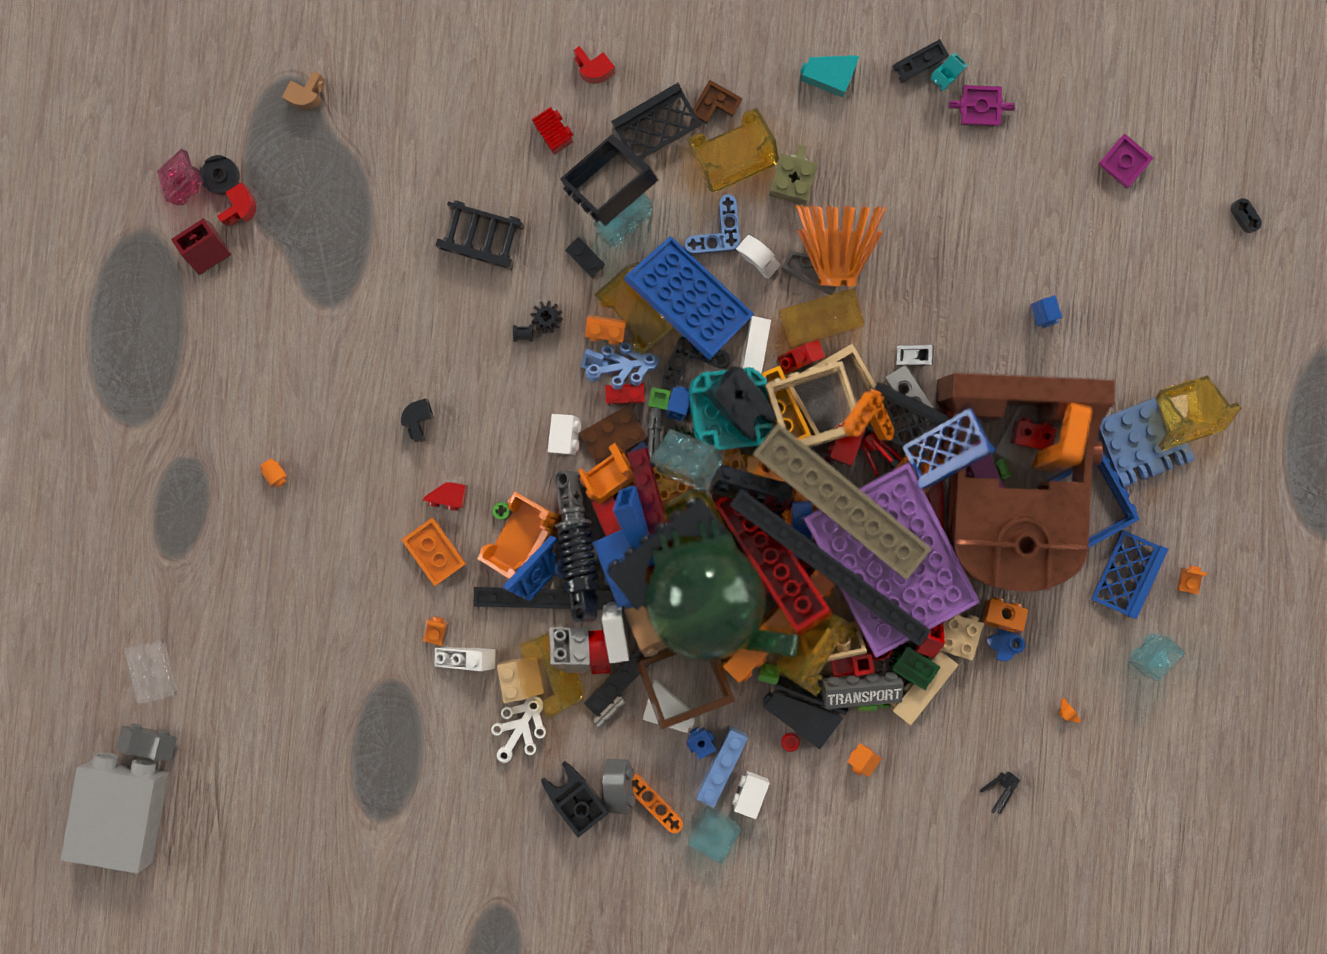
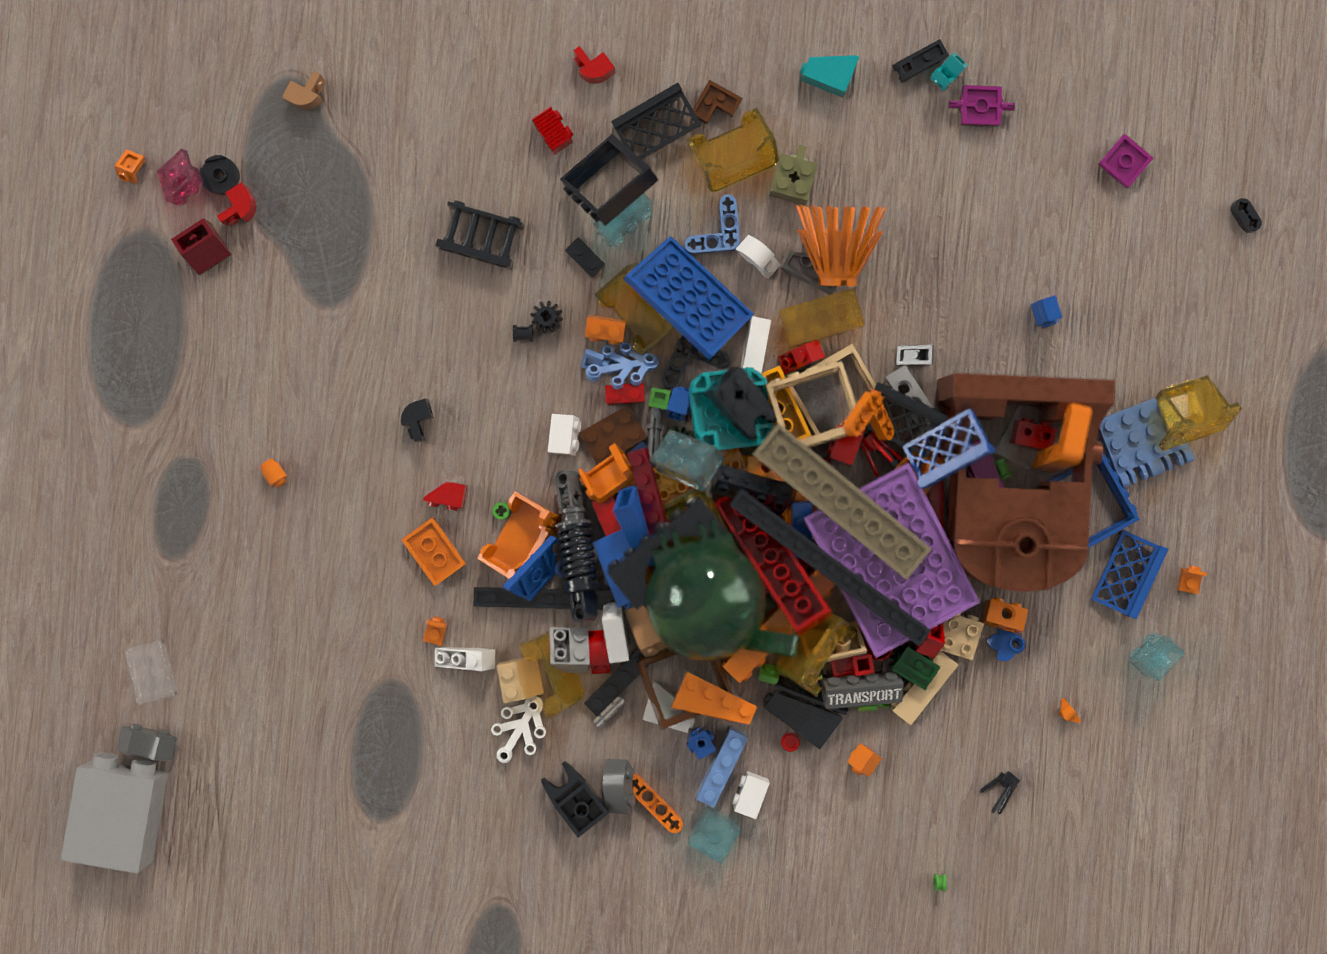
none -> orange bracket [114,149,145,184]
none -> orange wing [670,672,757,725]
none -> bright green bush [933,873,947,892]

